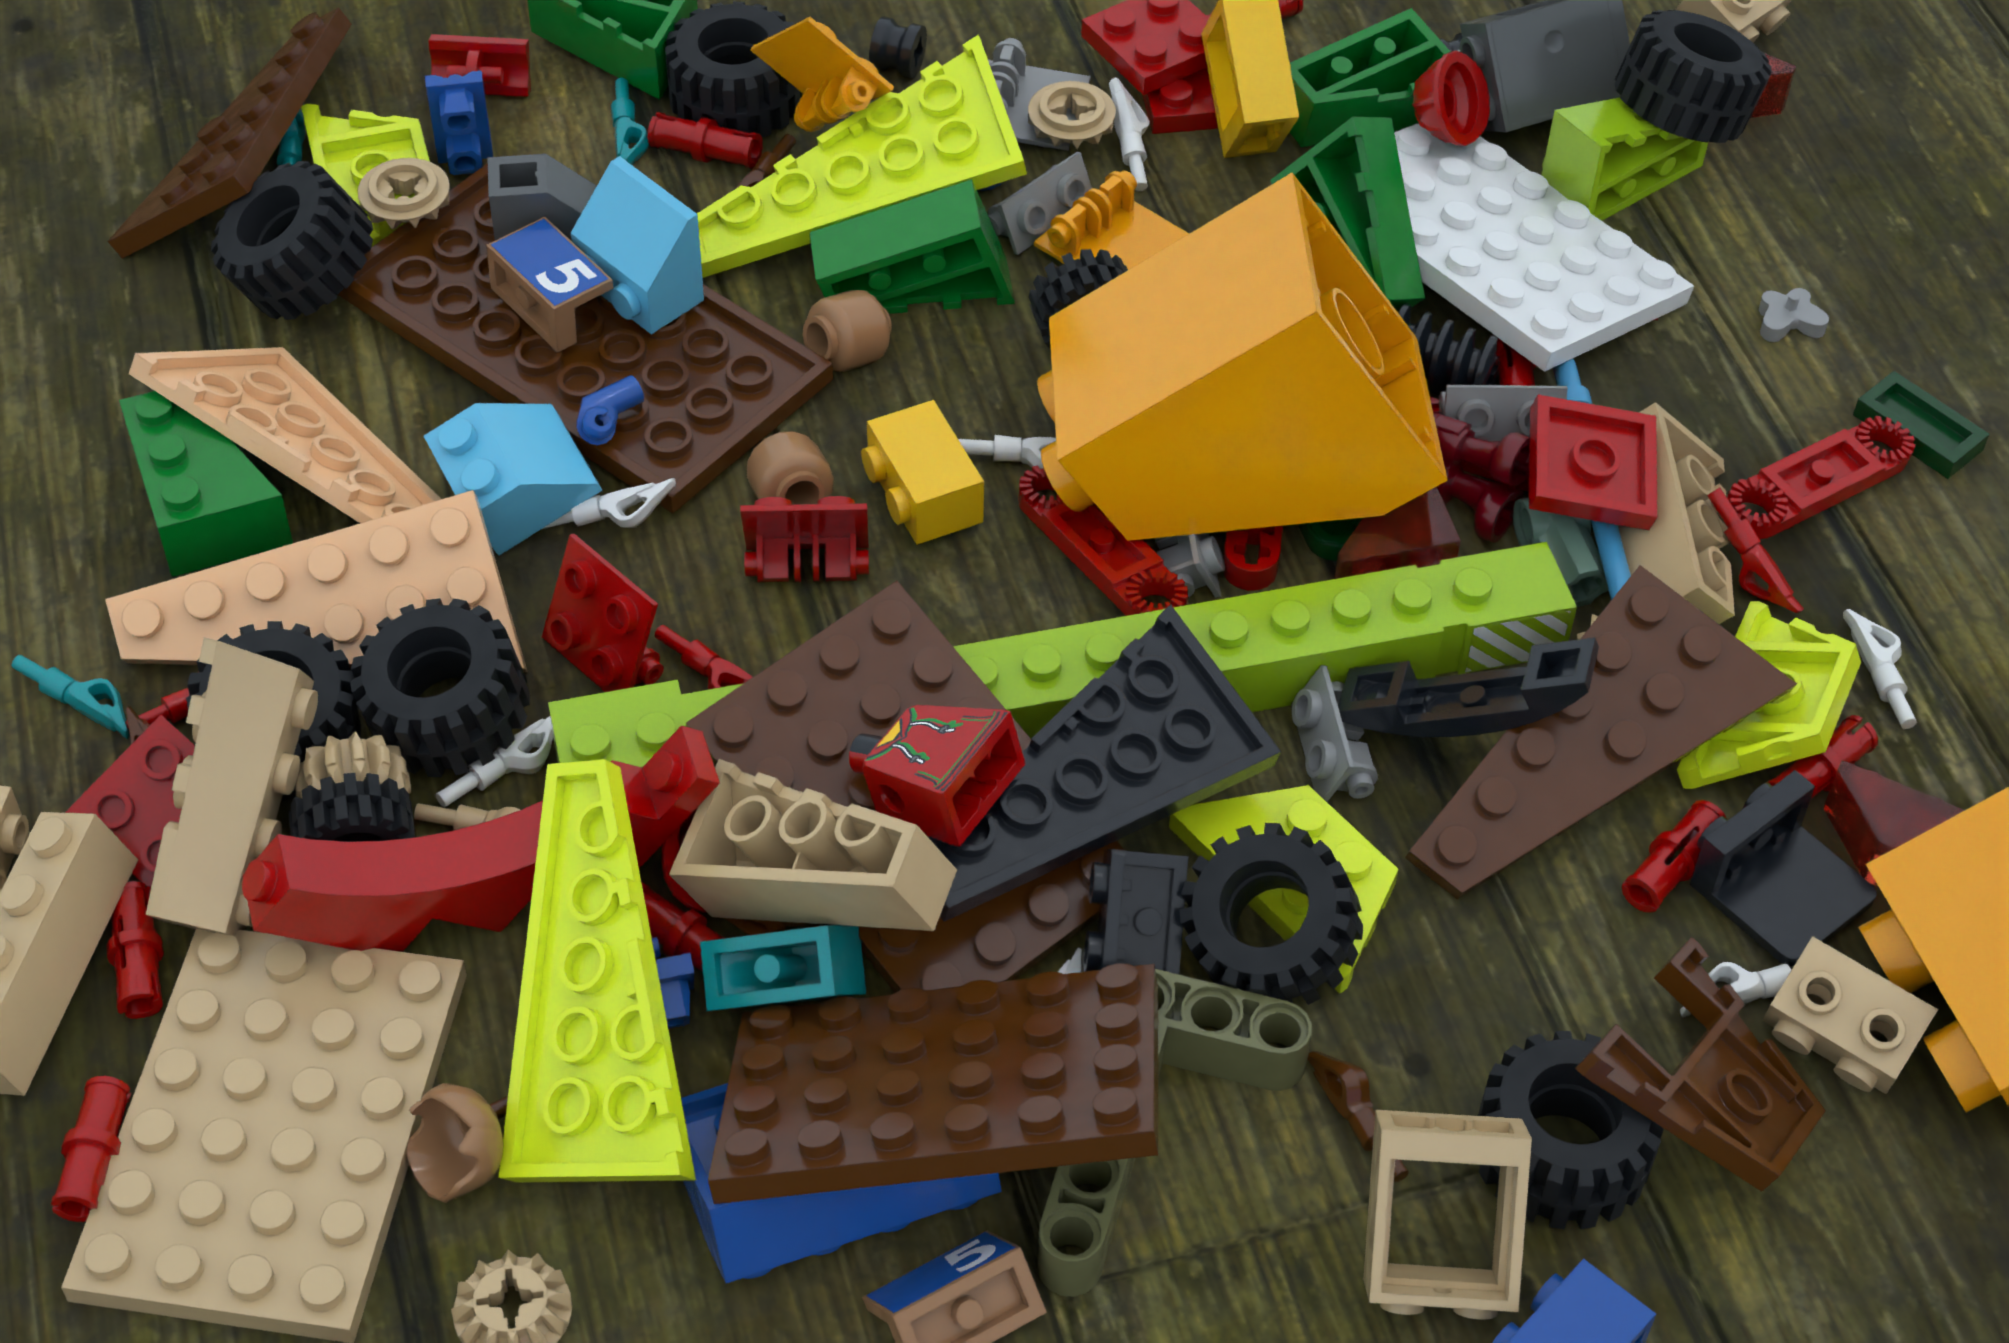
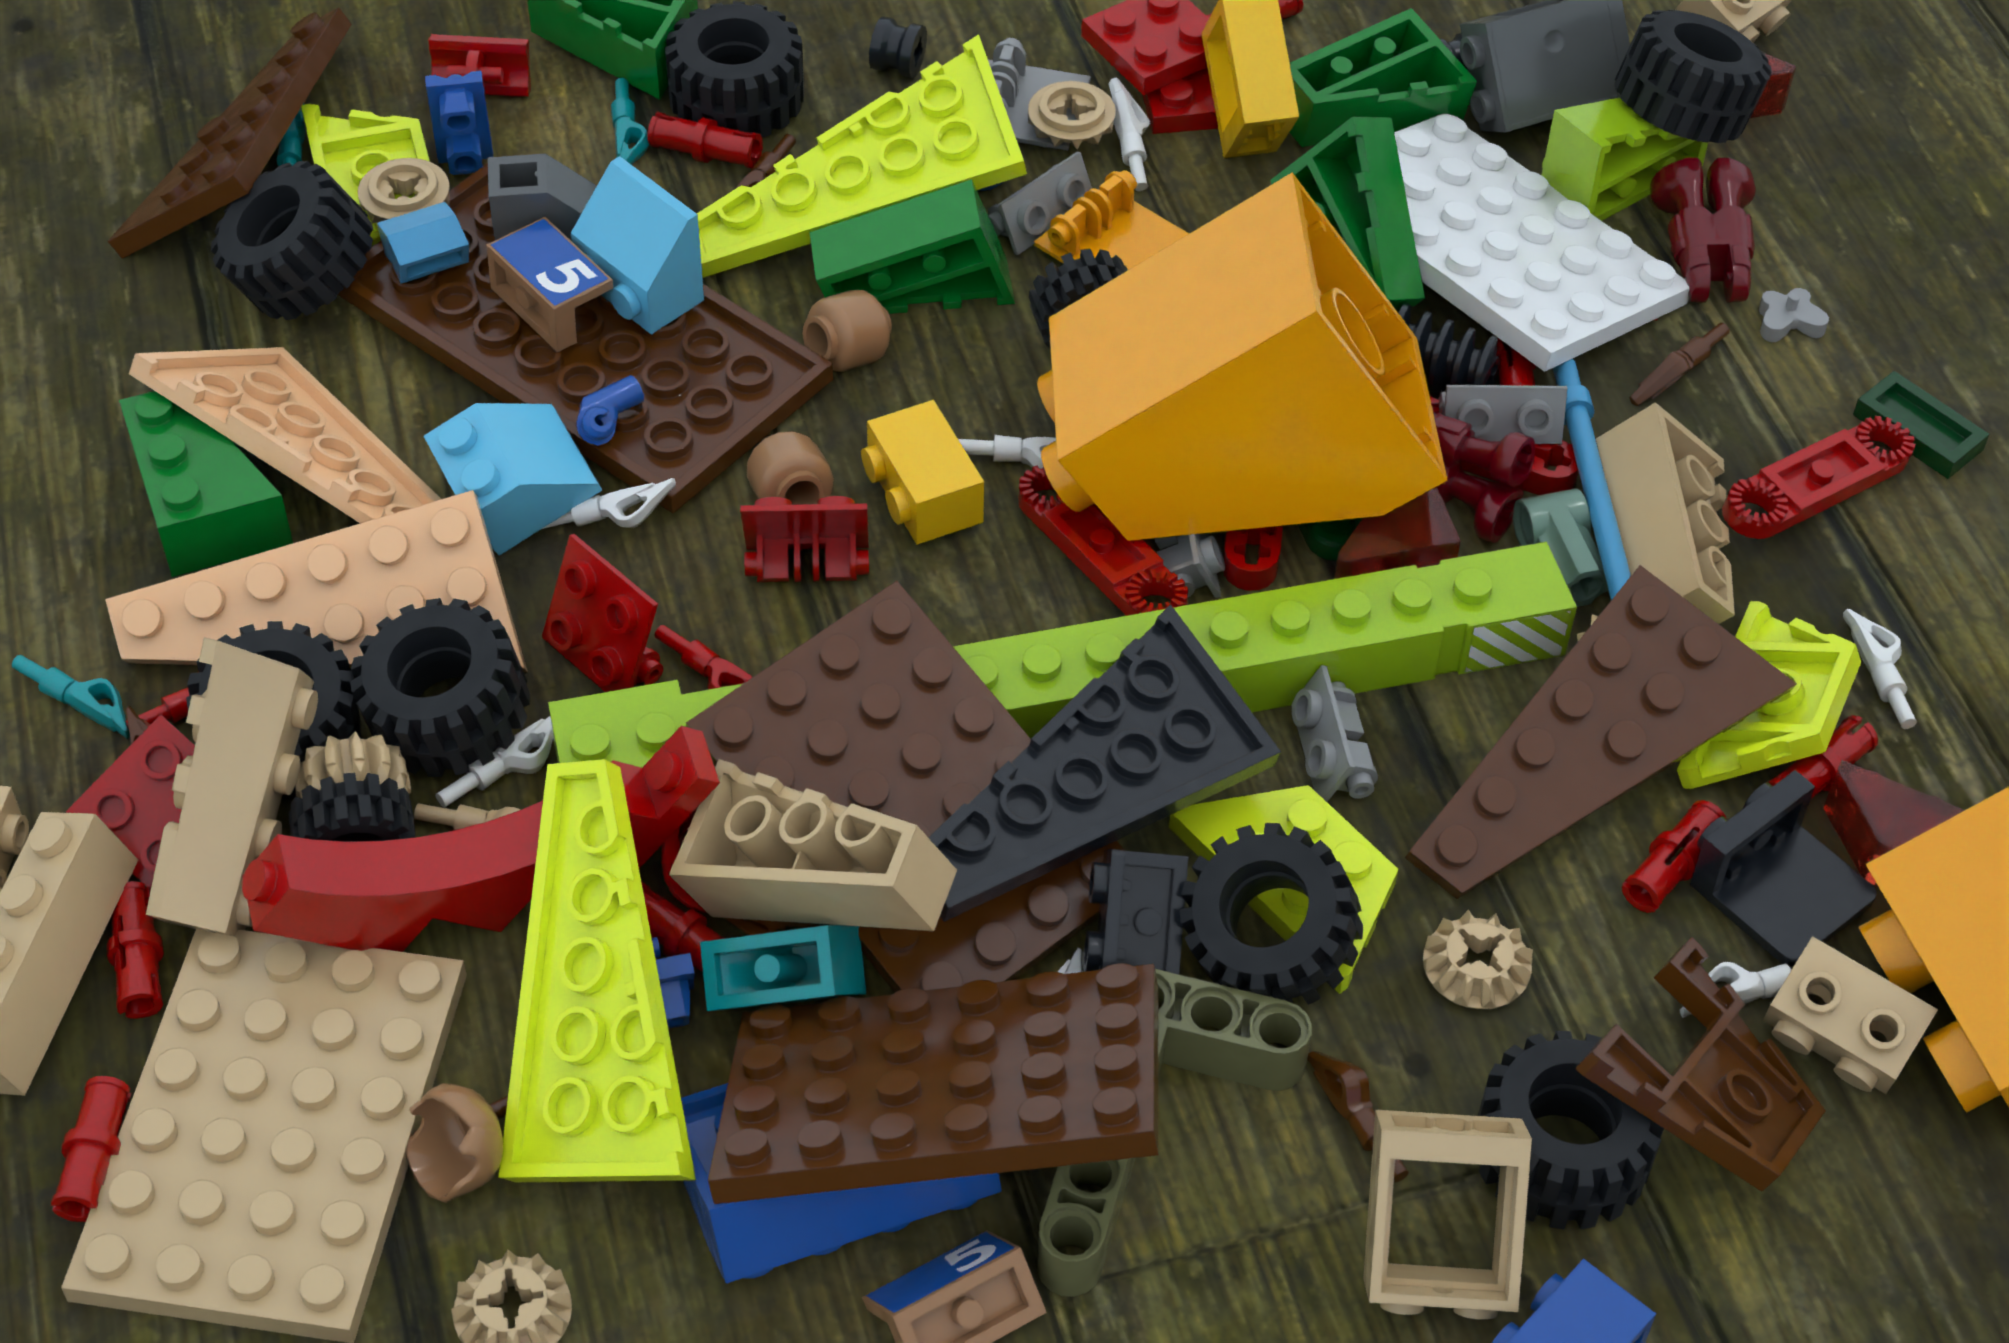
light orange hinge [750,17,894,132] -> none
red torso [849,705,1026,847] -> none
black slope [1338,637,1599,737] -> none
red piece [1412,51,1490,147] -> none
red plate [1529,394,1657,530] -> none
red hand [1707,488,1804,613] -> none
none -> dark azure piece [377,202,469,284]
none -> tan gear [1423,910,1533,1009]
none -> reddish brown hand [1629,322,1730,406]
none -> dark red piece [1650,158,1756,303]

